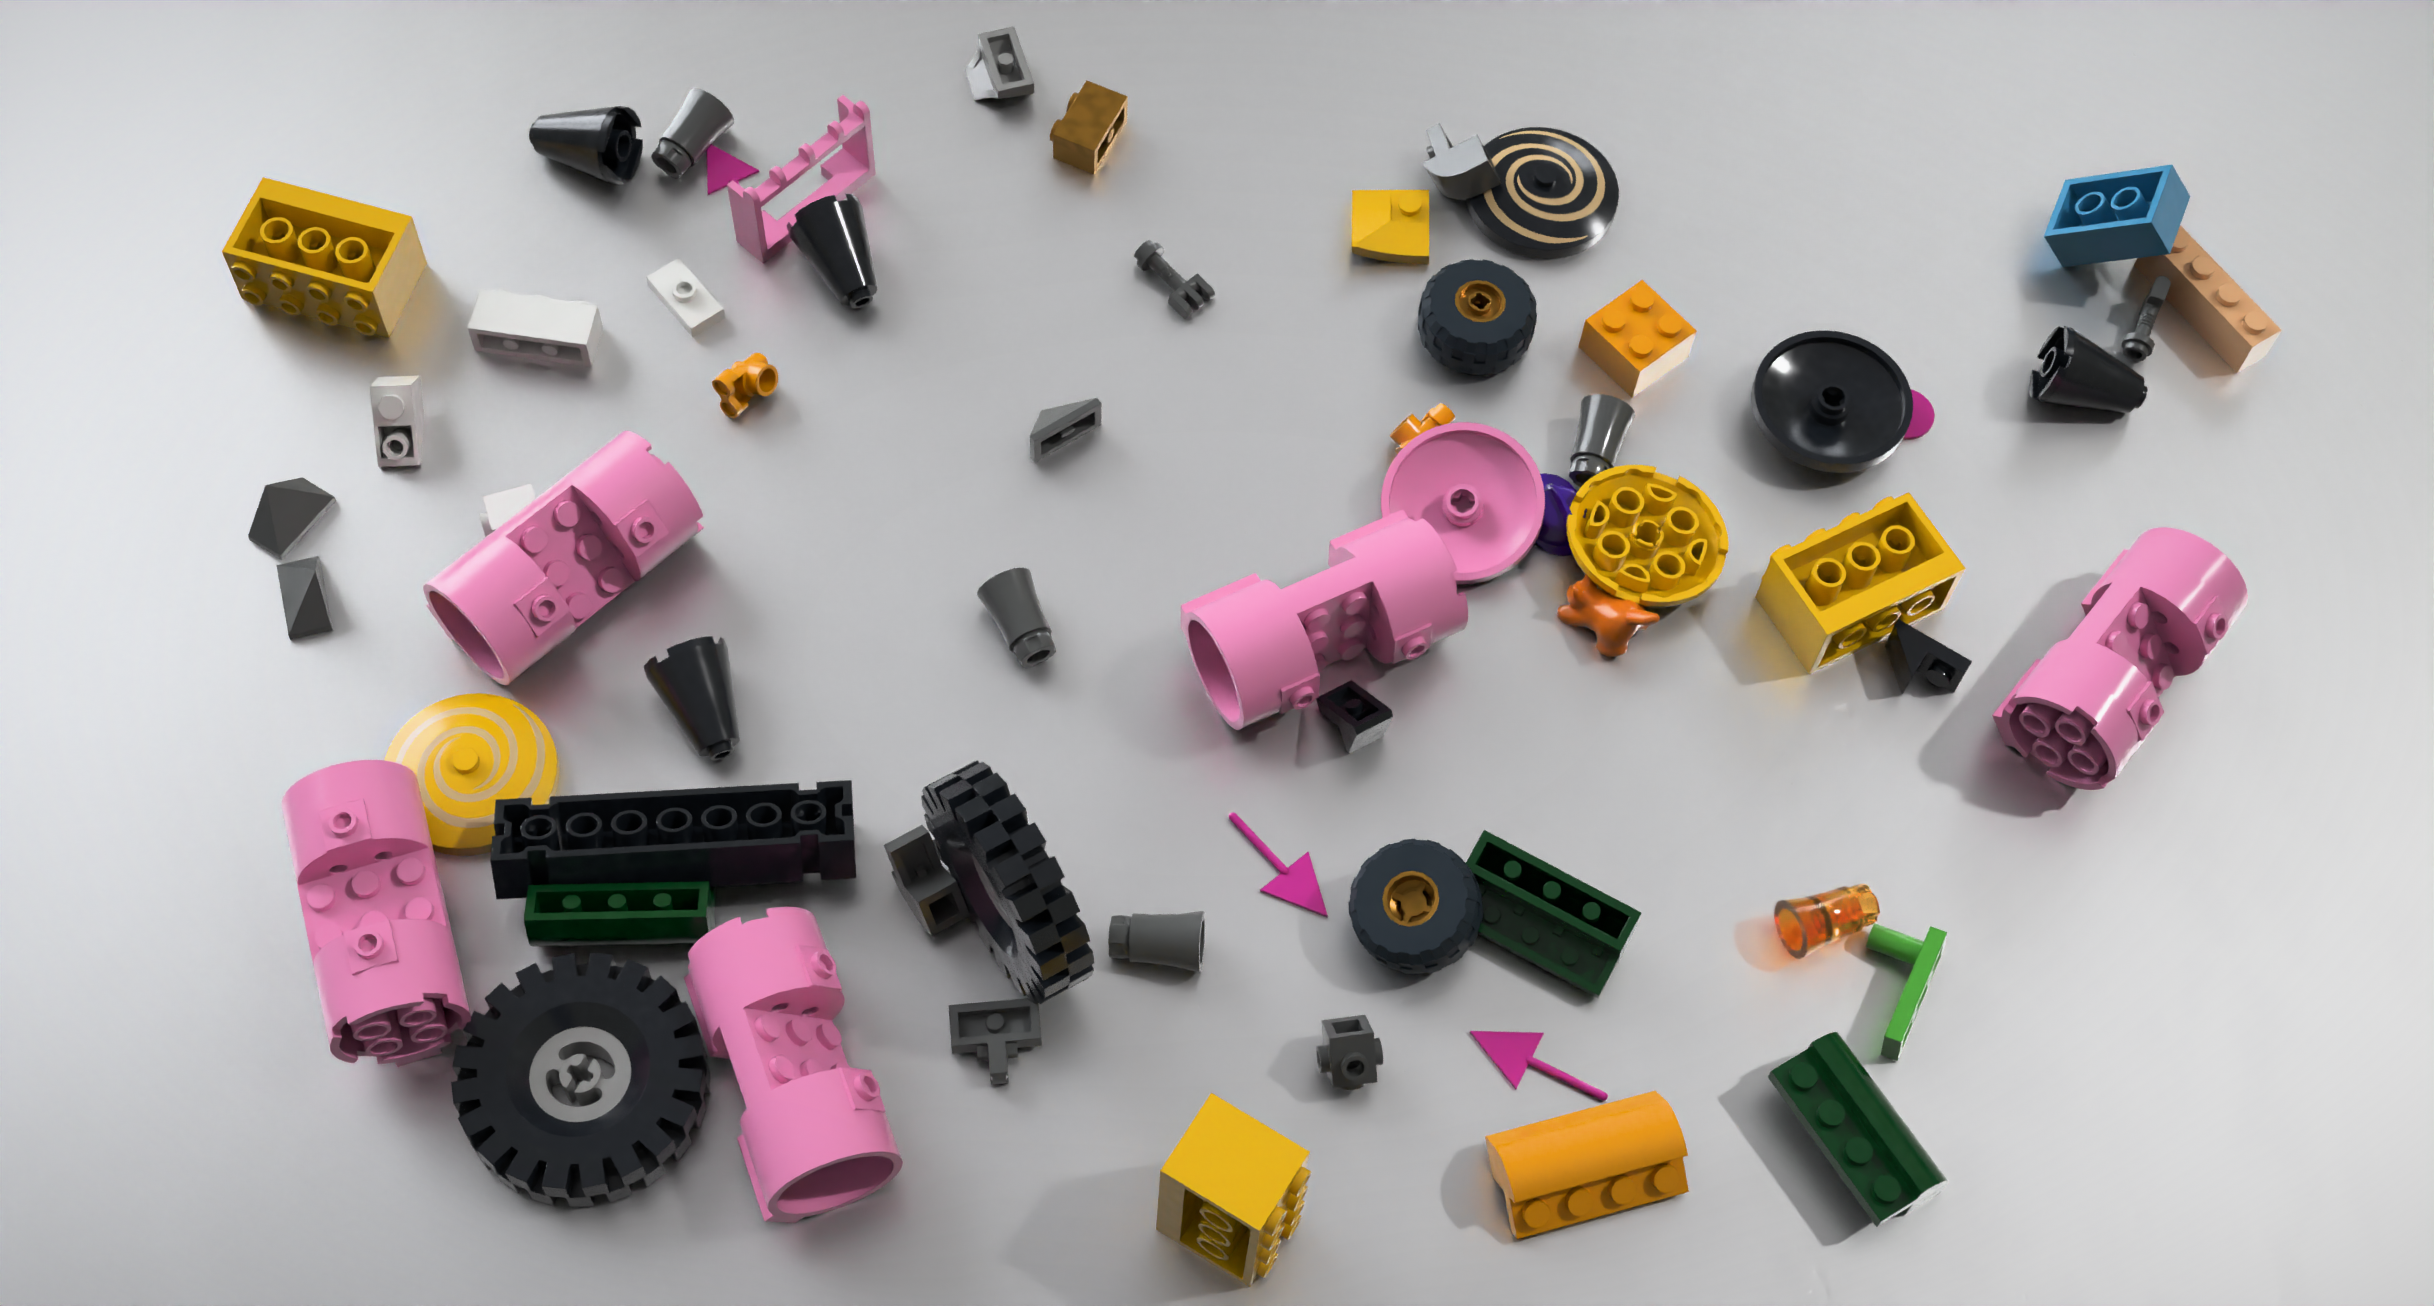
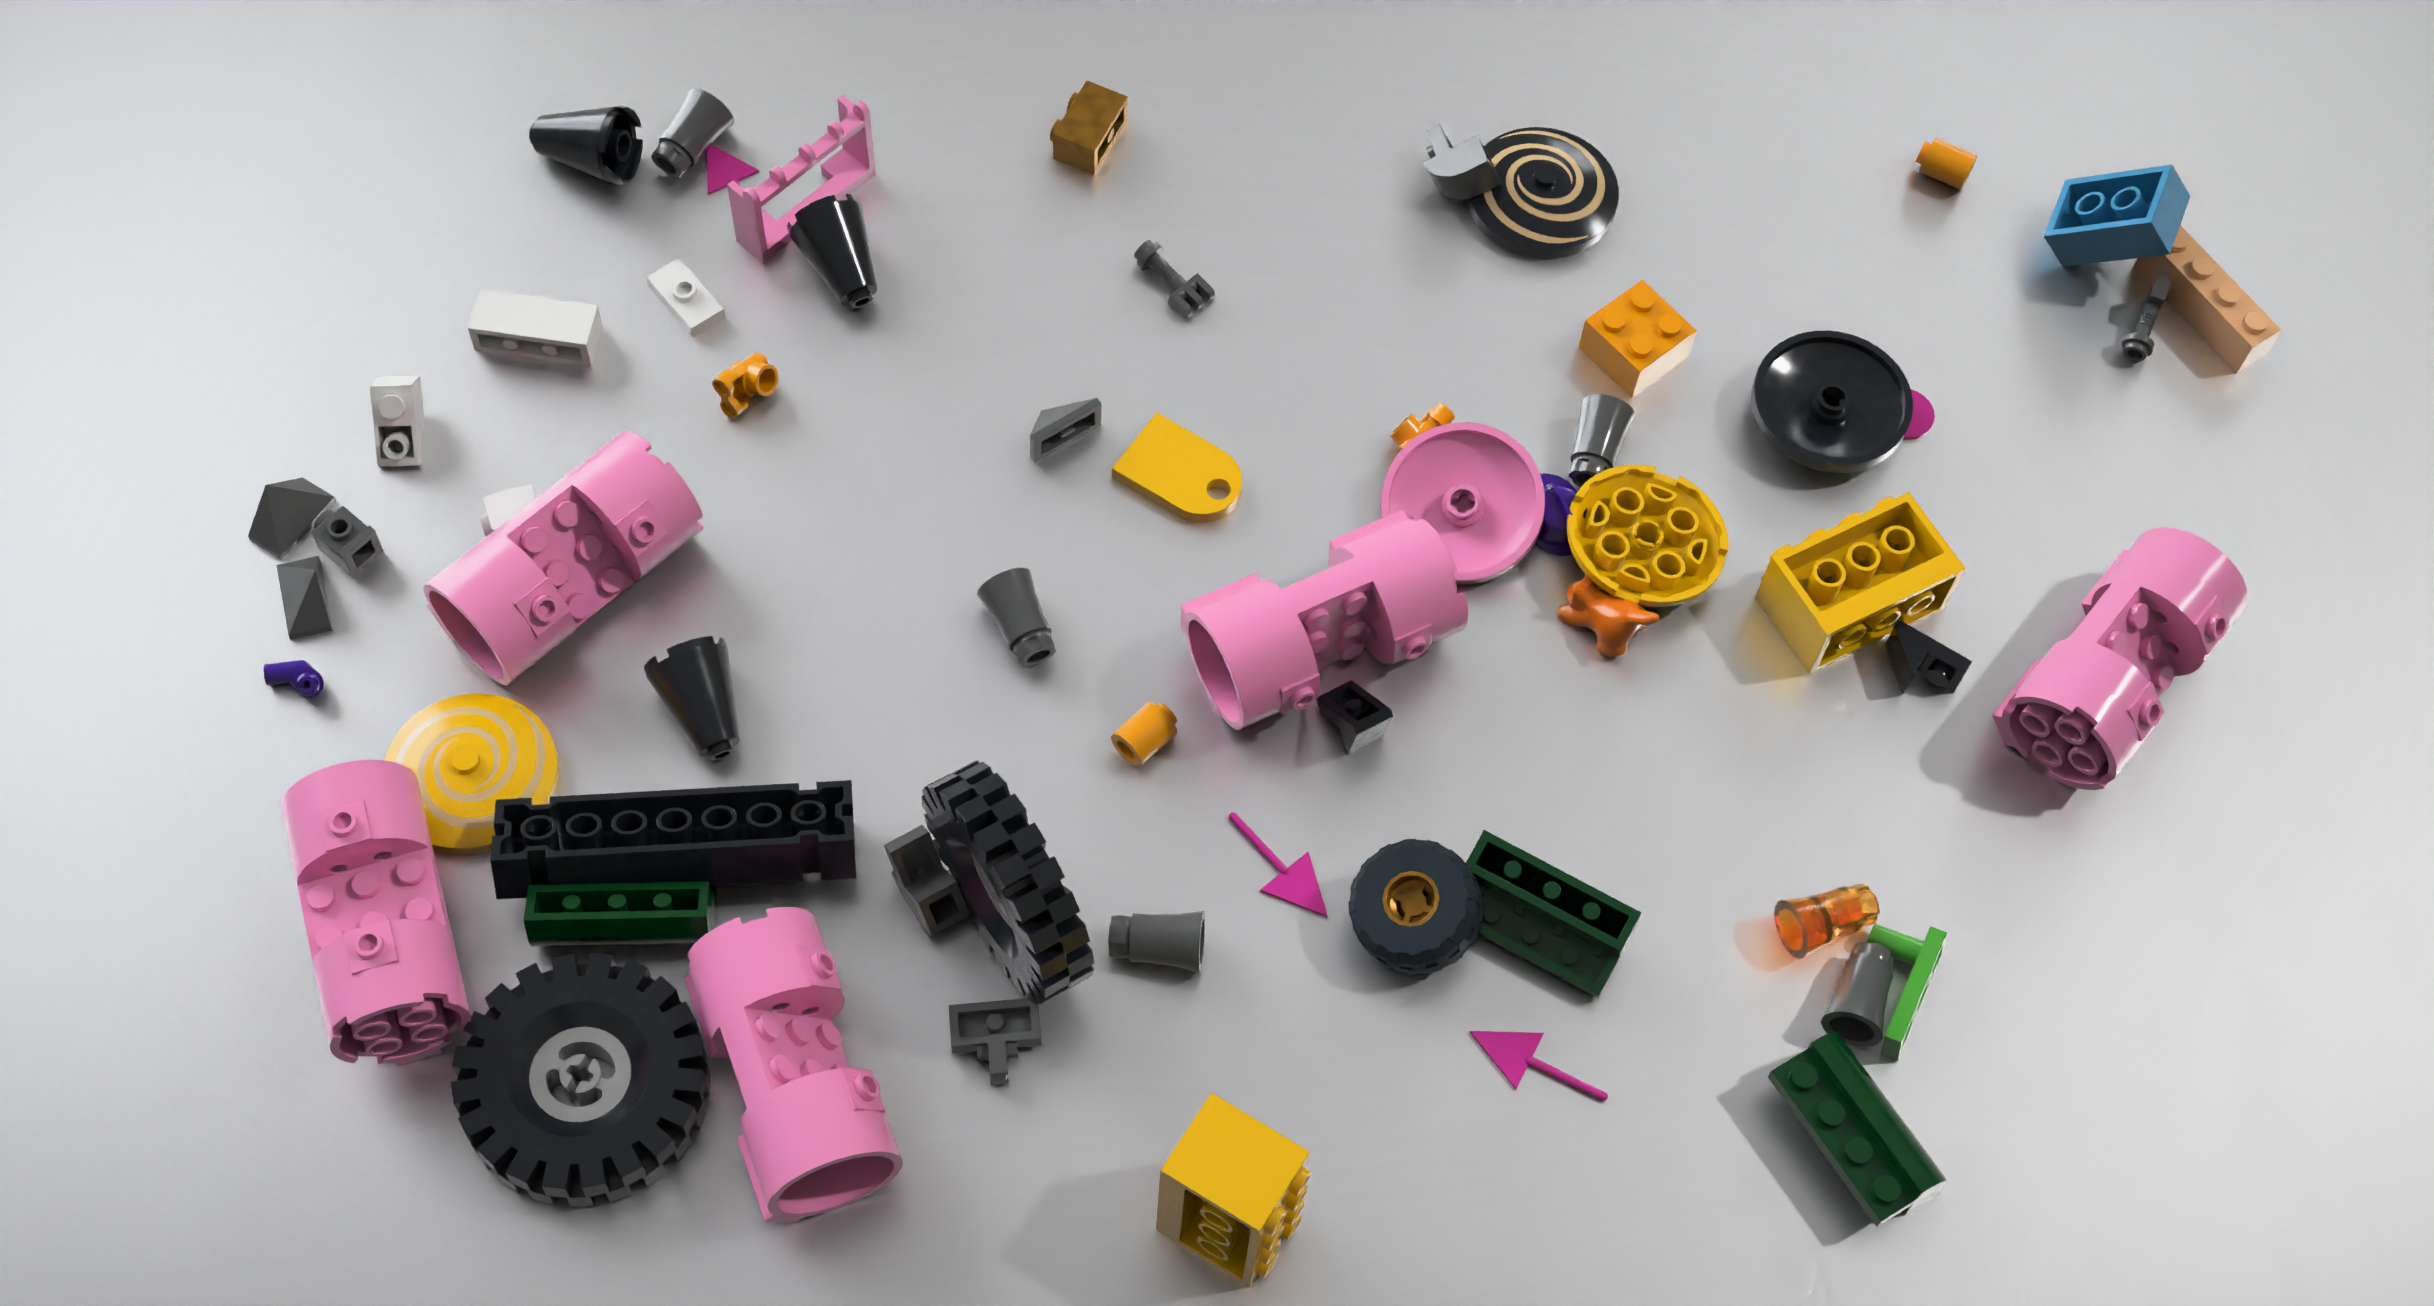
yellow brick [222,177,427,338] -> none
light grey slope [965,27,1034,100] -> none
dark grey brick [1316,1015,1383,1090] -> none
yellow plate [1352,190,1429,264] -> none
black wheel [1418,259,1537,375] -> none
light orange brick [1485,1091,1689,1239] -> none
black cone [2029,326,2148,413] -> none
none -> dark purple arm [263,660,324,697]
none -> dark grey brick [311,506,383,577]
none -> light orange brick [1111,702,1177,767]
none -> yellow tile [1112,413,1242,522]
none -> dark grey plant [1821,942,1894,1047]
none -> light orange brick [1915,137,1978,190]

